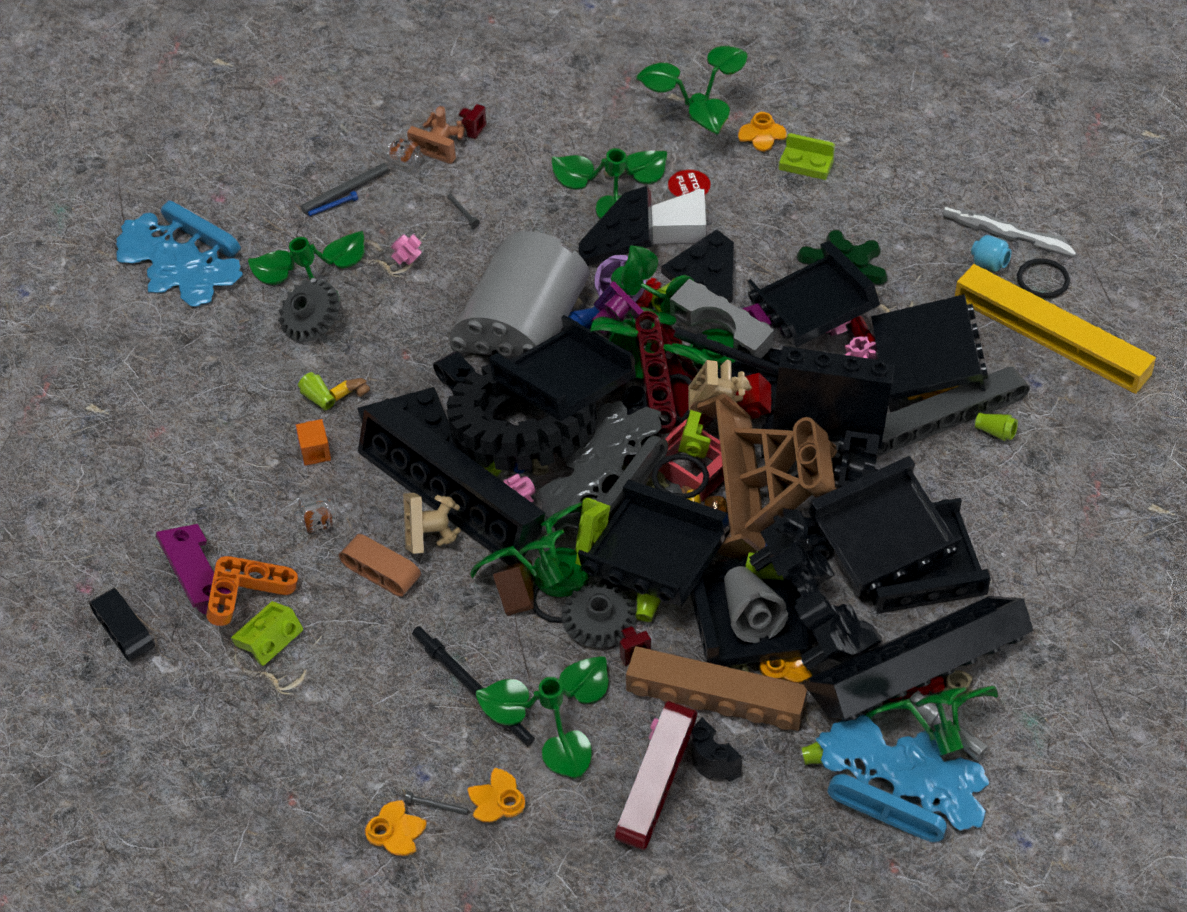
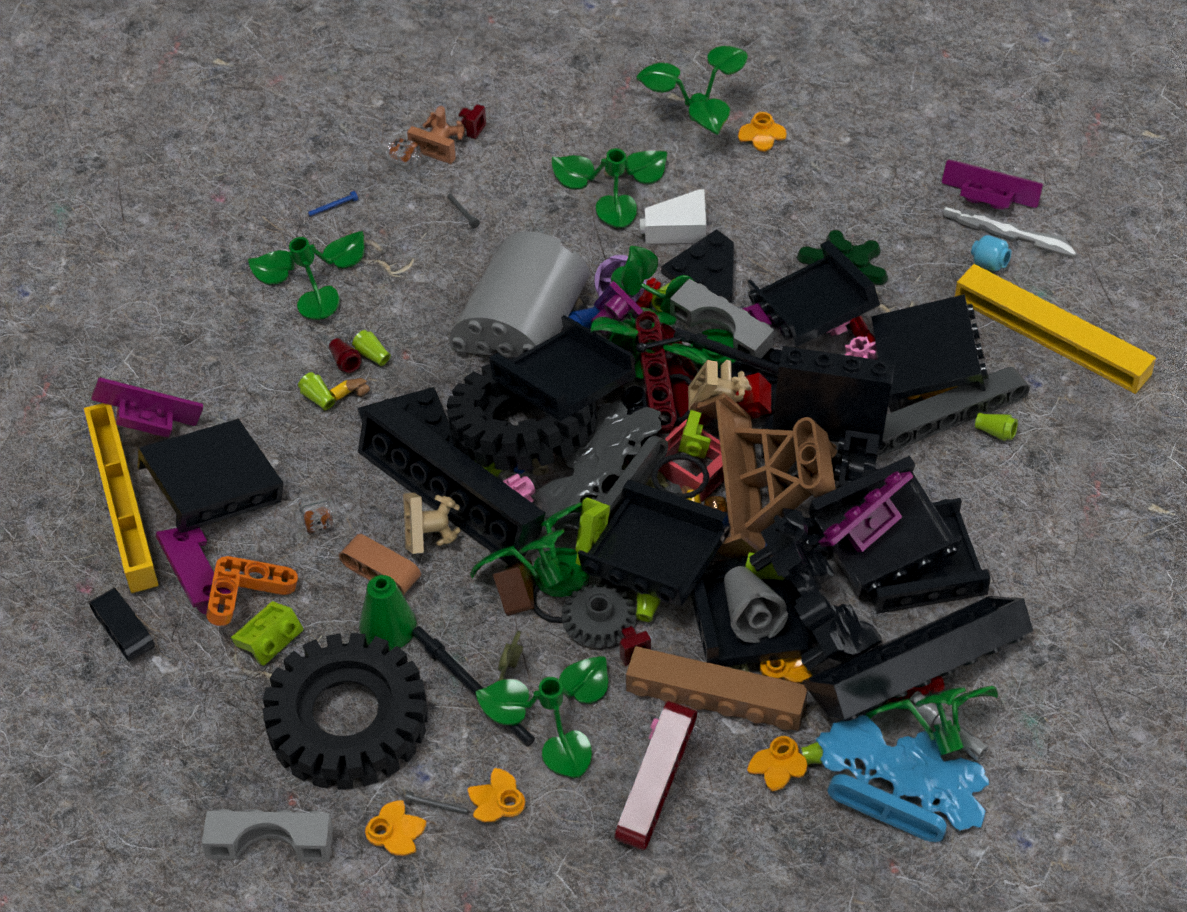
dark azure plant [116,200,243,307] -> none
dark grey gear [278,278,340,342] -> none
orange brick [296,419,331,466] -> none
dark grey bar [301,163,388,214] -> none
bright pink gear [391,234,422,265] -> none
black piece [433,351,475,391] -> none
black plate [579,186,653,266] -> none
red sticker [668,170,711,197] -> none
black cylinder [691,717,742,781] -> none
lime bracket [779,133,835,180] -> none
dark tan plate [943,670,972,697] -> none
black piece [1017,258,1070,298] -> none
none -> yellow brick [84,403,159,593]
none -> magenta bracket [91,377,203,438]
none -> black panel [137,419,283,533]
none -> light grey arch [201,809,333,861]
none -> black tyre [262,633,428,790]
none -> dark red cone [329,338,361,373]
none -> lime cone [352,330,391,366]
none -> green cone [359,575,417,651]
none -> olive plate [498,630,524,681]
none -> black hinge [636,333,690,353]
none -> light orange plate [747,736,808,791]
none -> magenta bracket [819,471,914,552]
none -> magenta bracket [942,159,1043,209]

